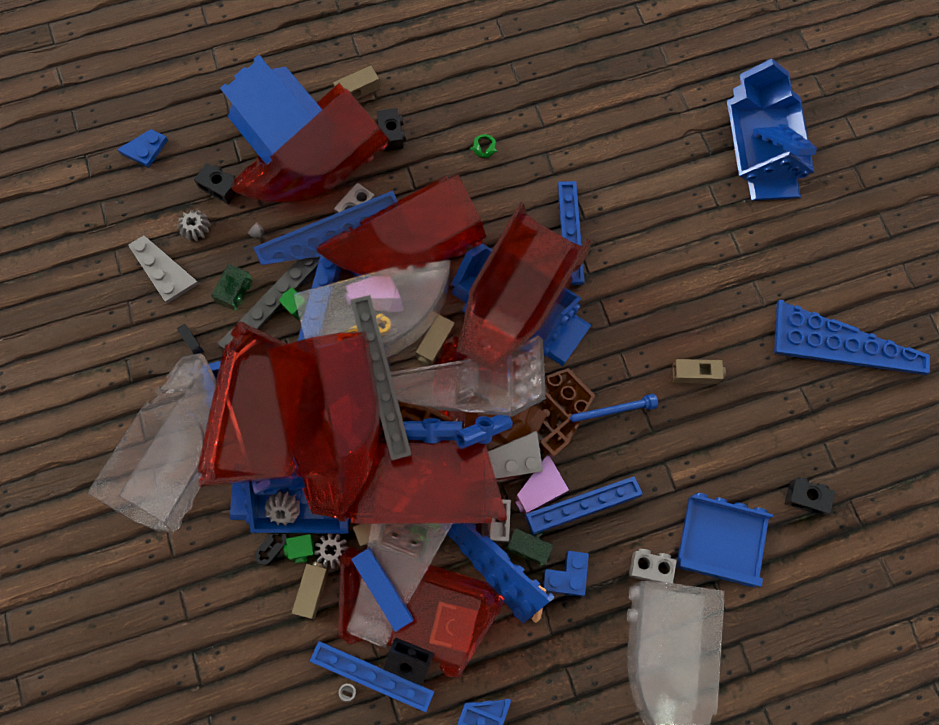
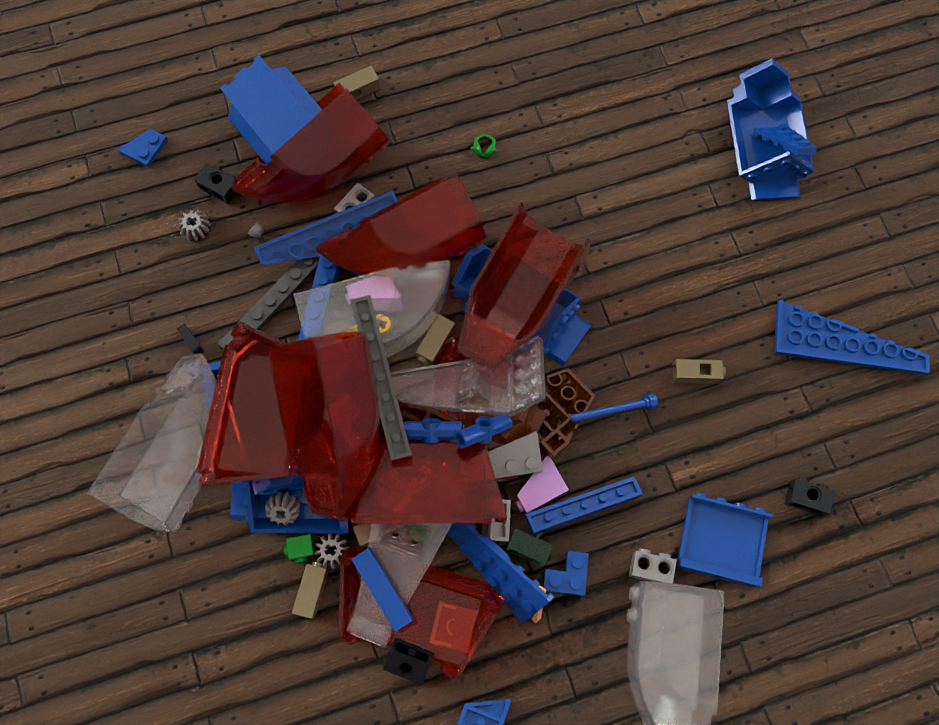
light grey wing [128,235,199,304] -> none
clear green brick [211,264,252,311] -> none
black beam [255,533,288,565] -> none
green brick [278,287,308,321] -> none
blue plate [310,641,435,712] -> none
light grey hinge [339,684,356,702] -> none
black brick [376,108,406,151] -> none
blue plate [558,181,584,285] -> none

